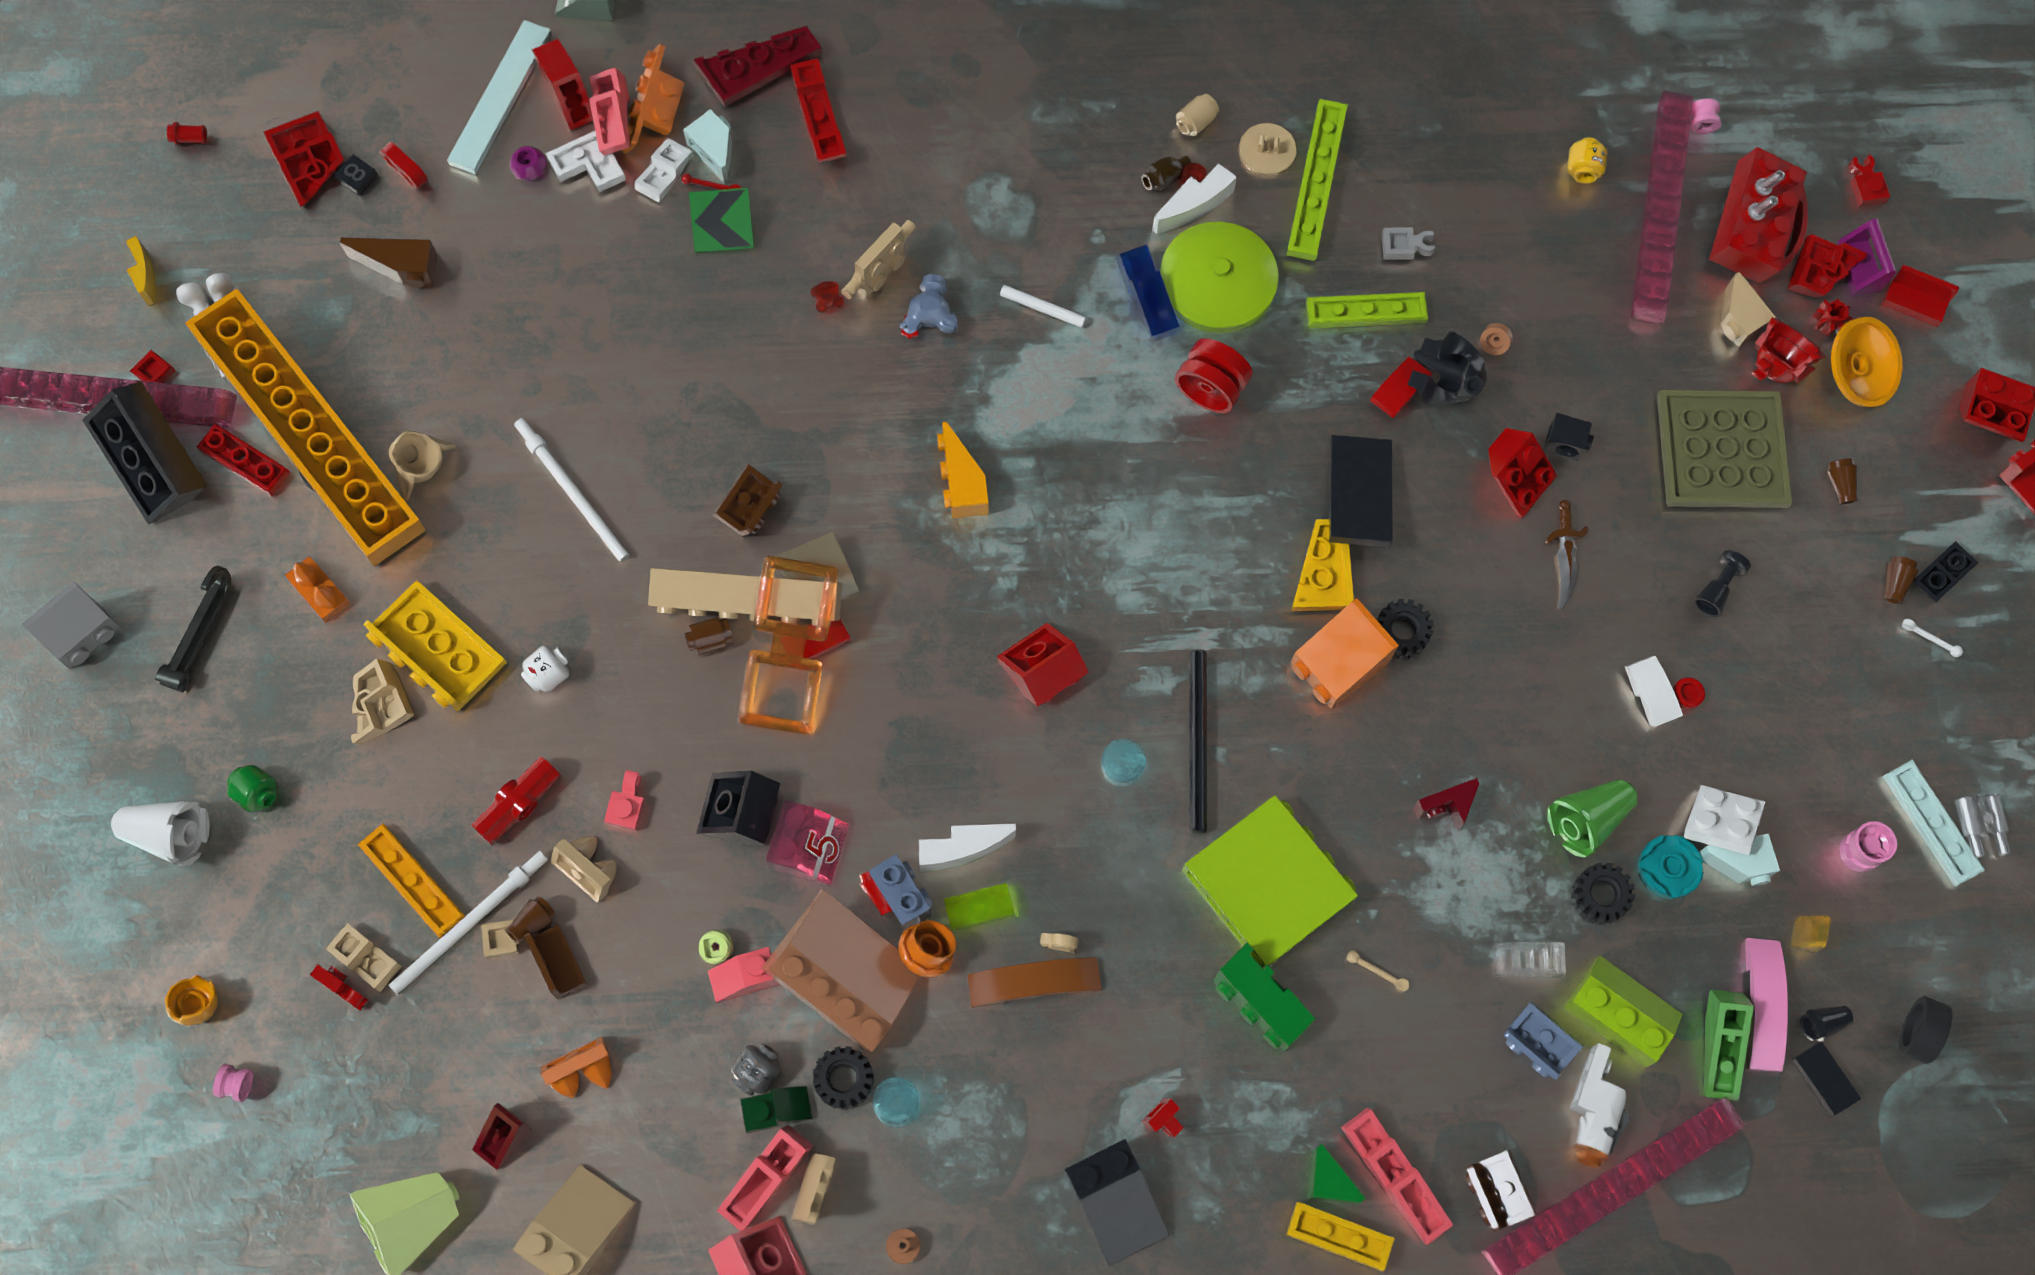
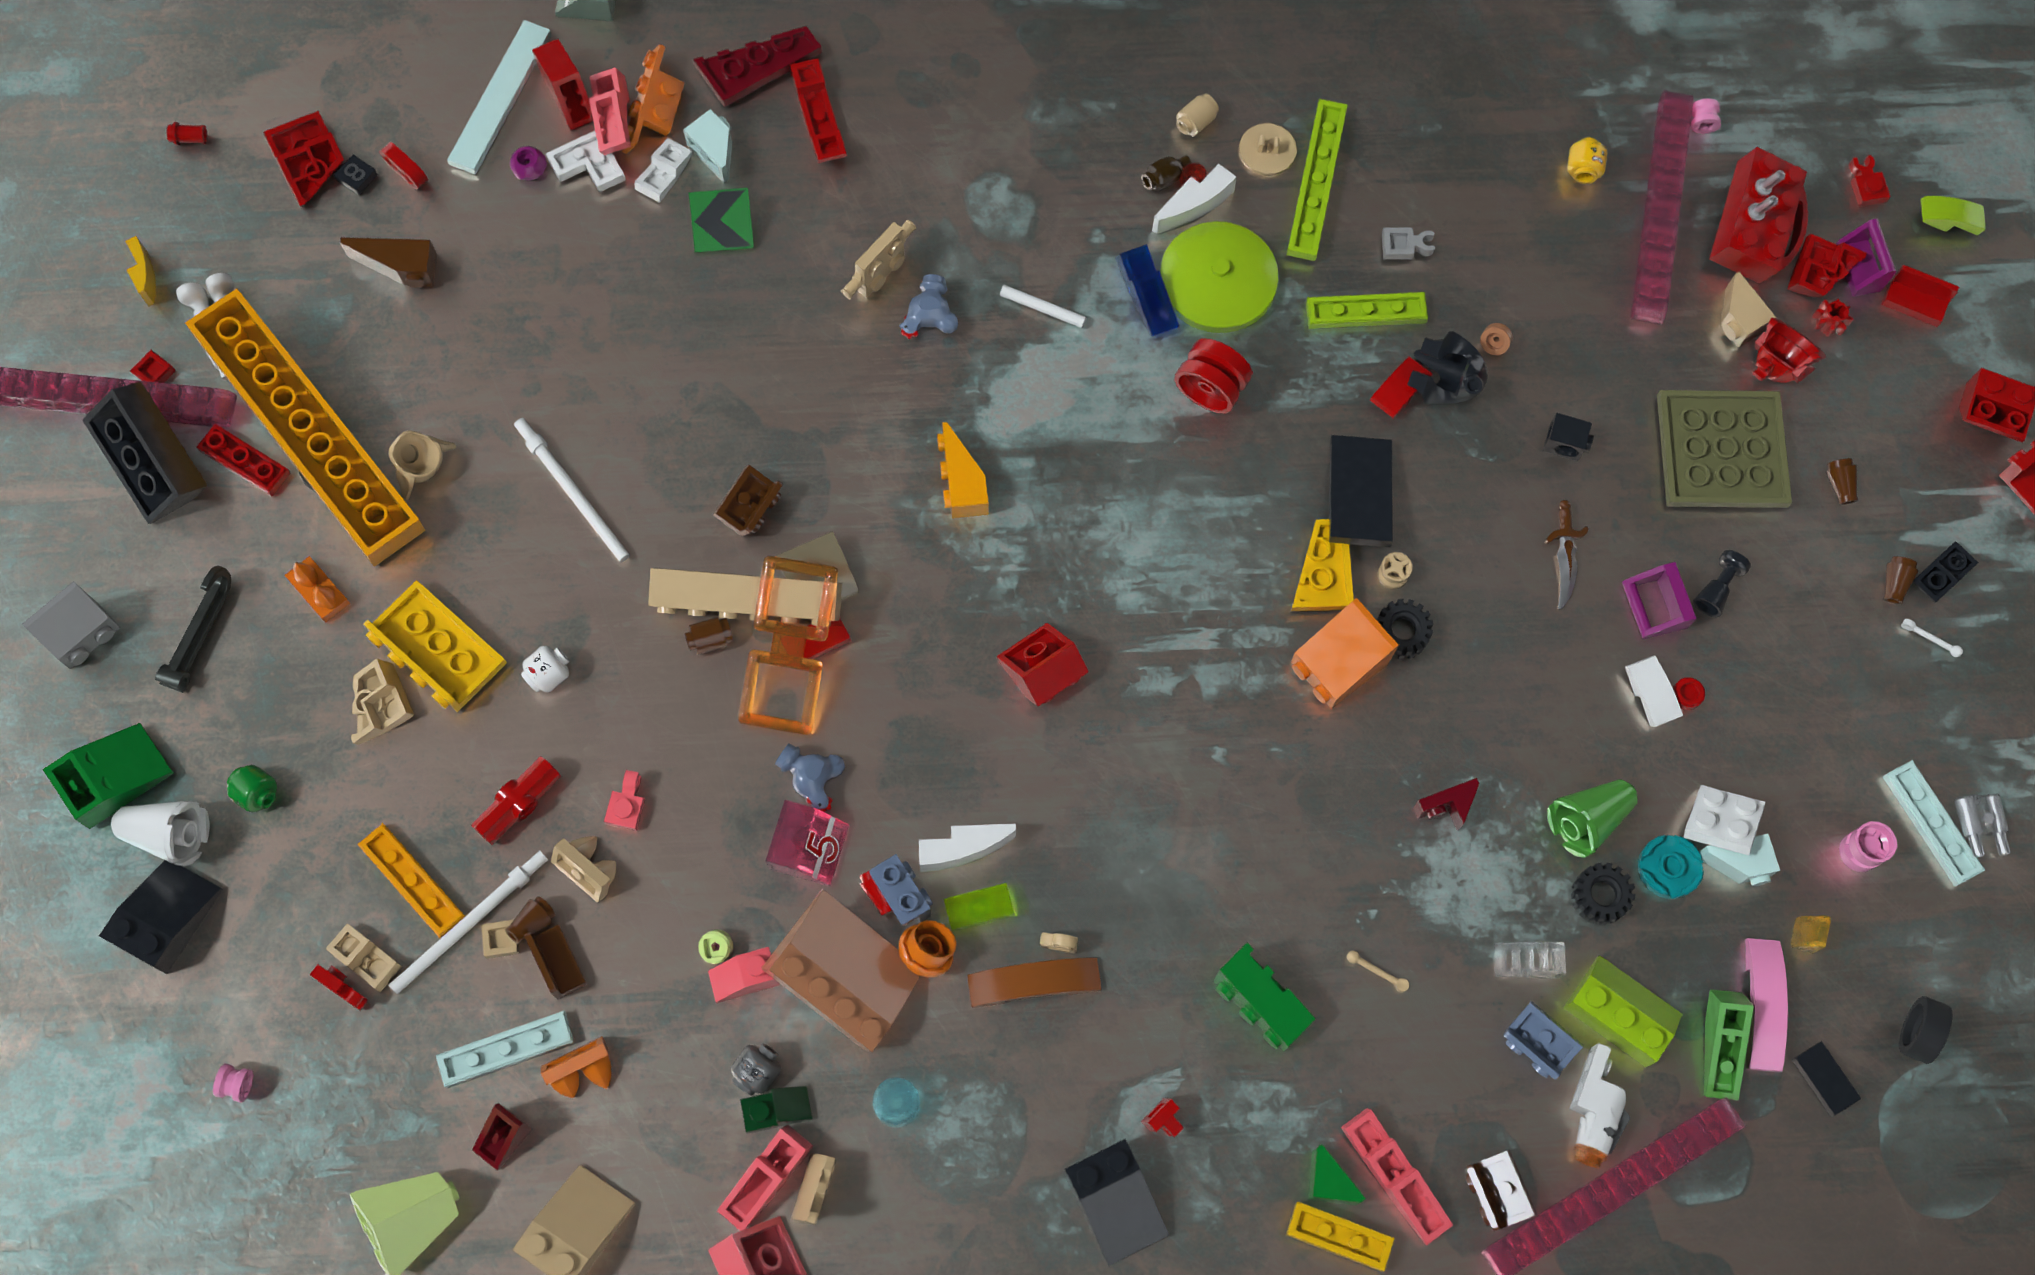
light orange hair [164,975,218,1026] -> none
red hinge [681,173,741,190] -> none
black slope [696,770,781,845] -> none
clear red plate [810,281,844,313] -> none
black tyre [813,1046,874,1110] -> none
nougat tile [886,1229,920,1265] -> none
clear light blue wheel [1101,739,1146,787] -> none
lime panel [1182,795,1358,967] -> none
black axle [1189,650,1207,834] -> none
red slope [1488,428,1558,518] -> none
black cone [1800,1006,1854,1042] -> none
light orange dish [1831,317,1903,408] -> none
none -> green slope [43,723,174,829]
none -> black slope [99,860,223,974]
none -> light aqua tile [436,1011,575,1088]
none -> sand blue animal [775,743,845,814]
none -> tan wheel [1378,552,1412,589]
none -> magenta tile [1622,562,1696,639]
none -> lime slope [1921,196,1986,235]

